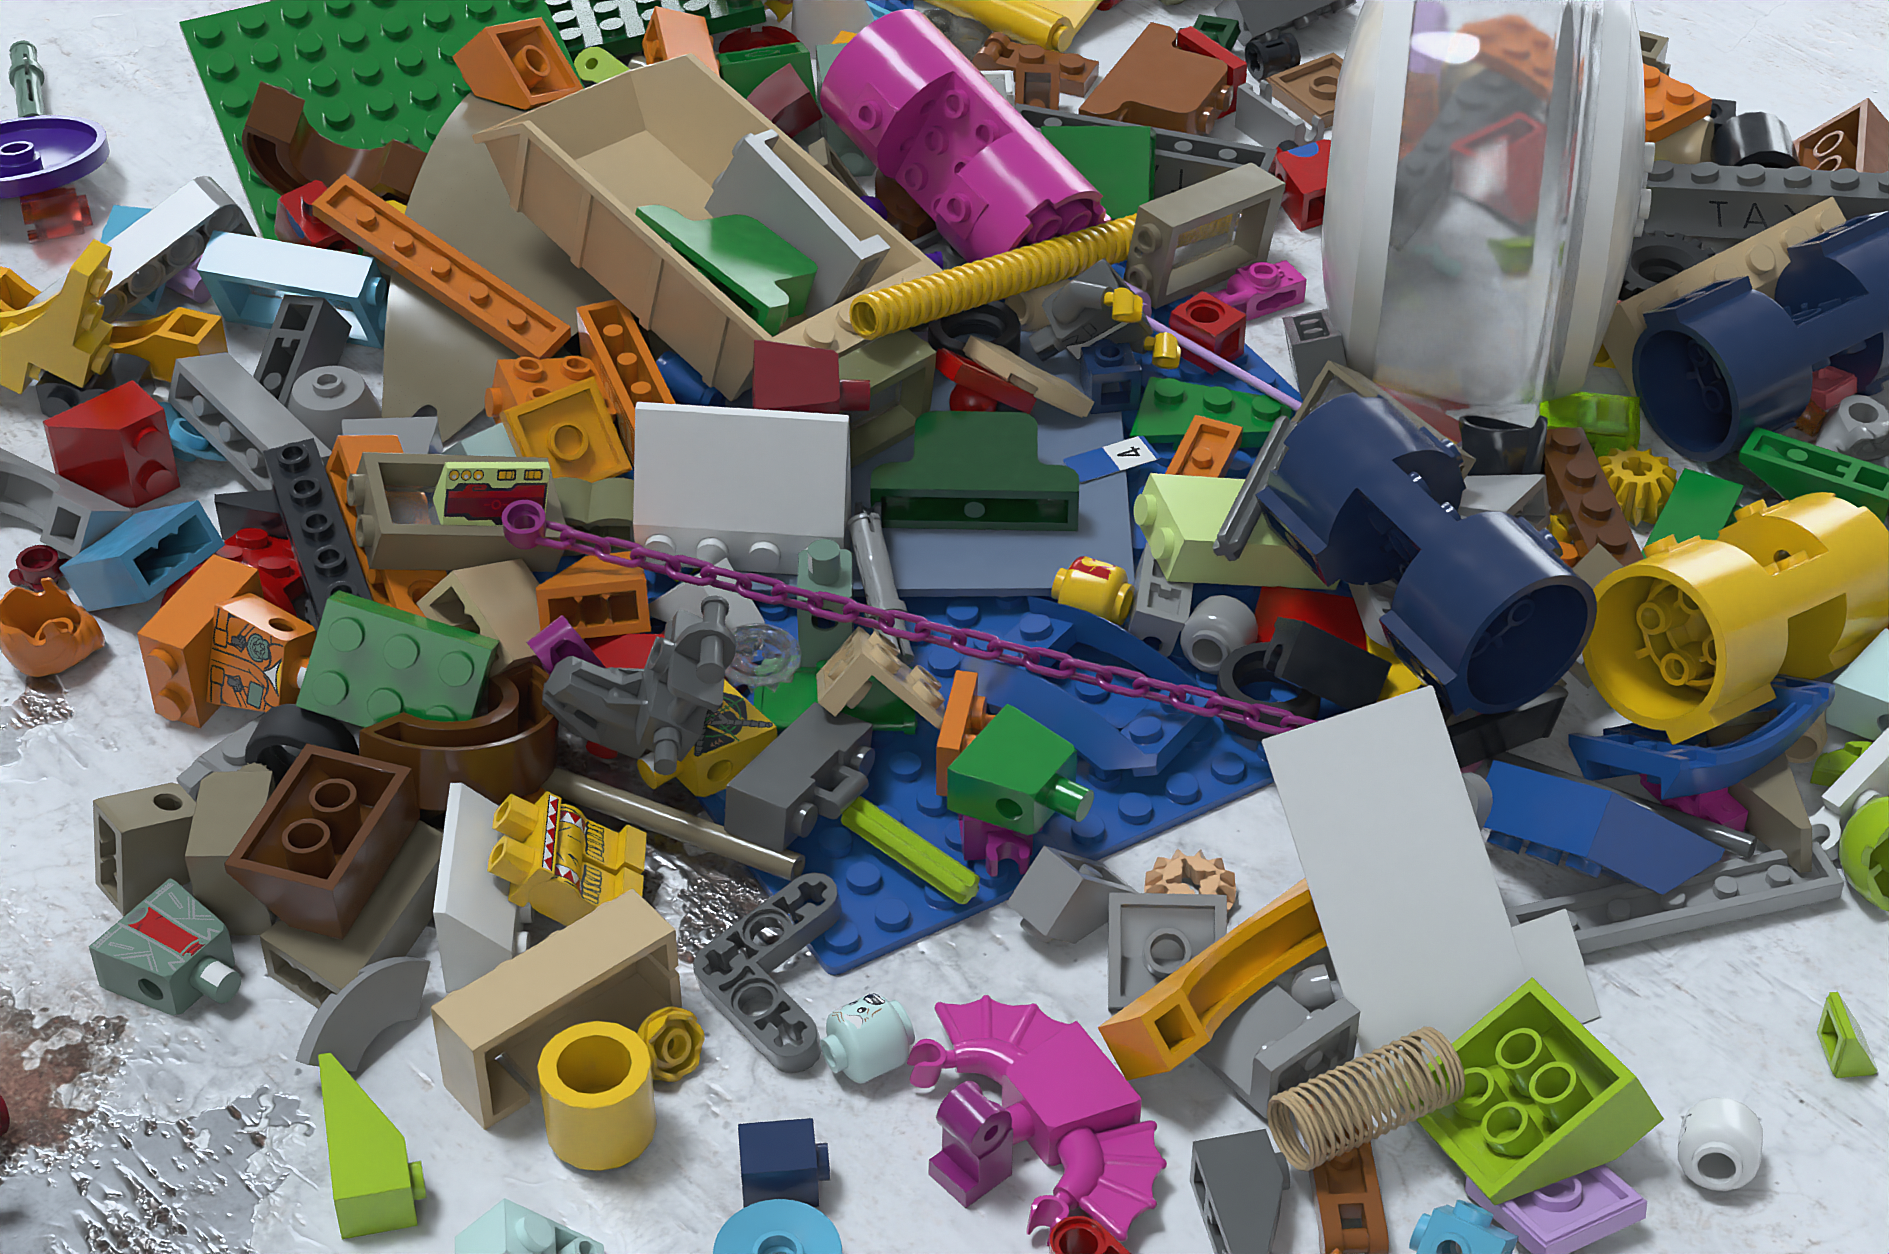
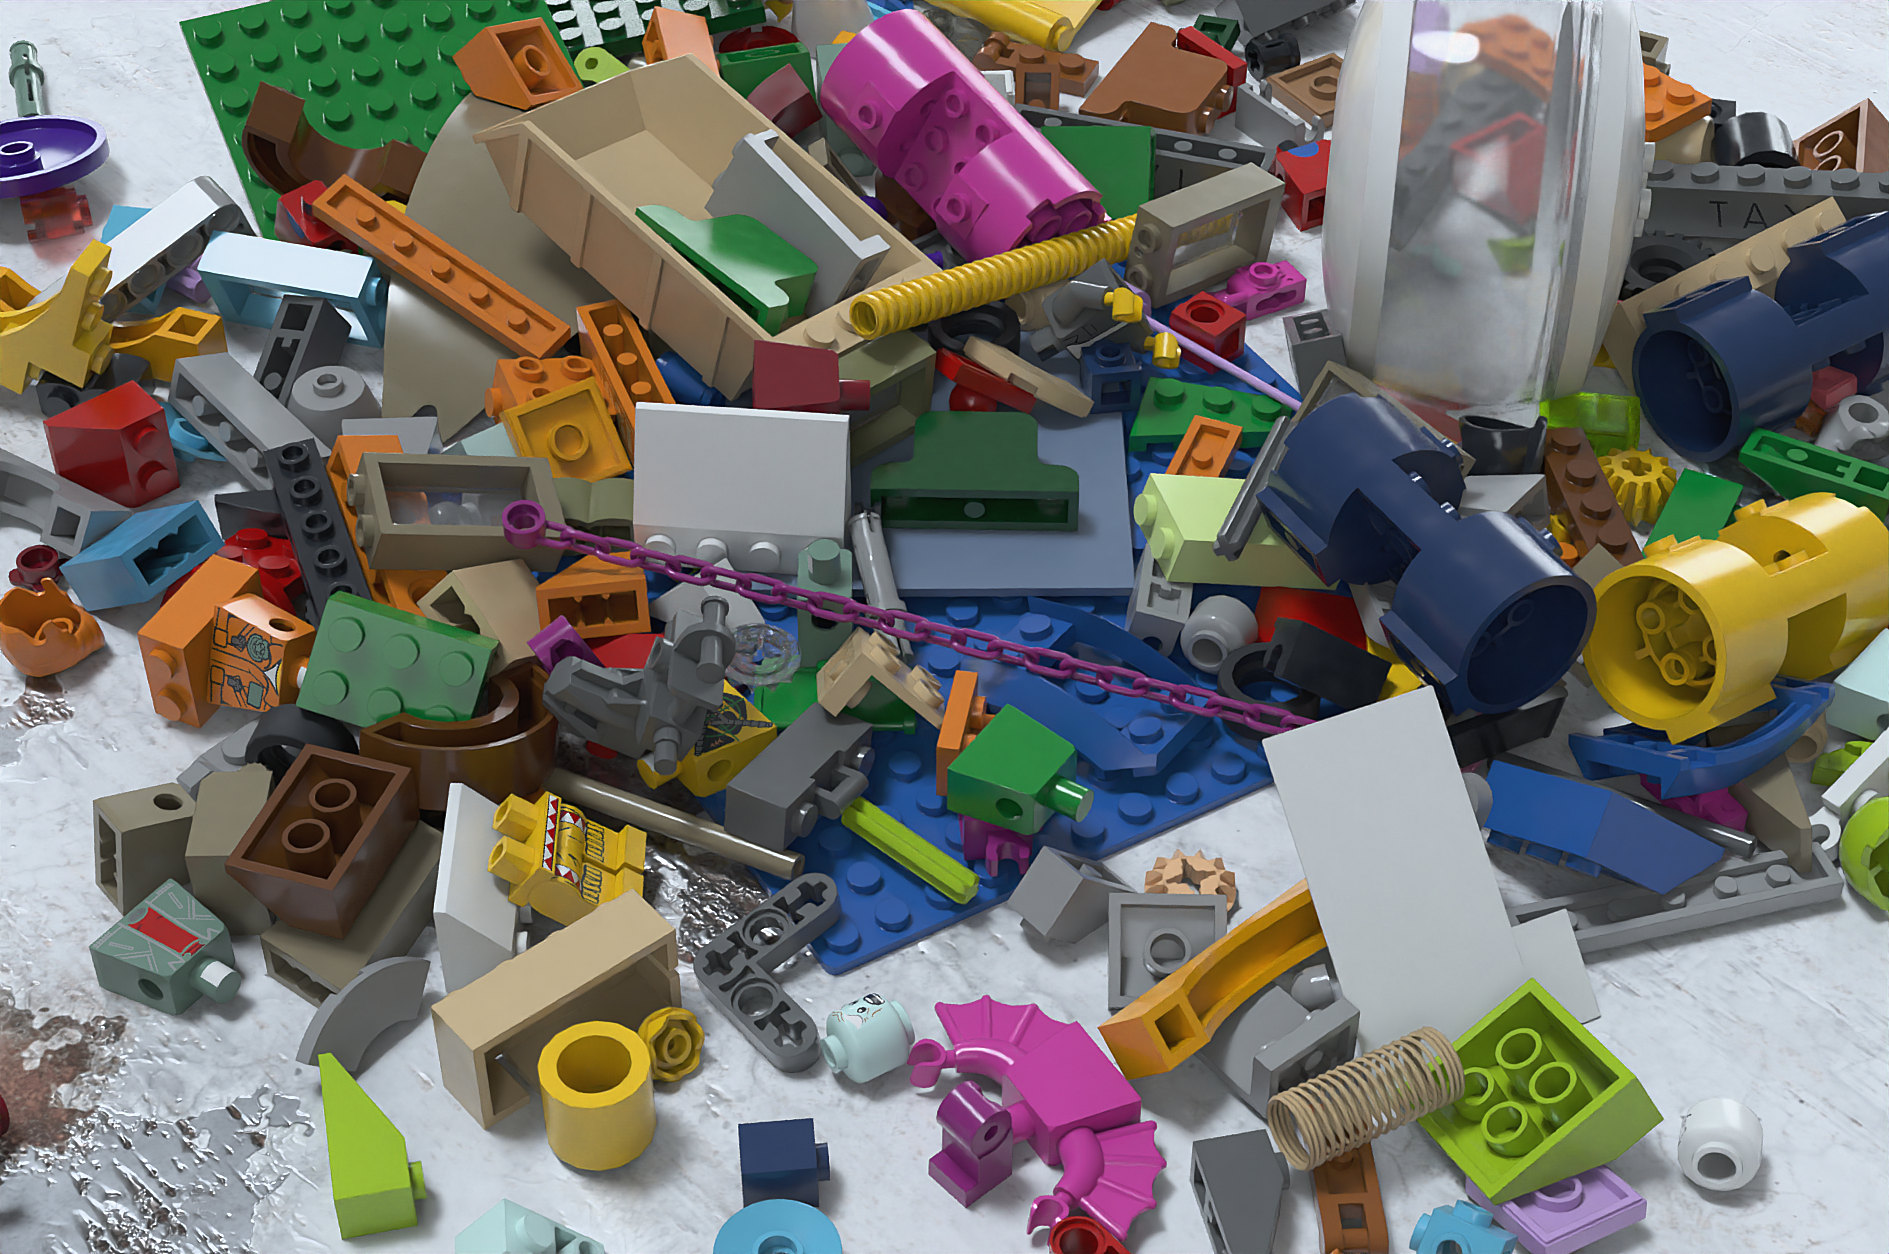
slope [433,462,550,526] -> none
yellow head [1051,556,1135,625] -> none
sticker [1063,436,1160,483] -> none
lime slope [1817,992,1878,1078] -> none

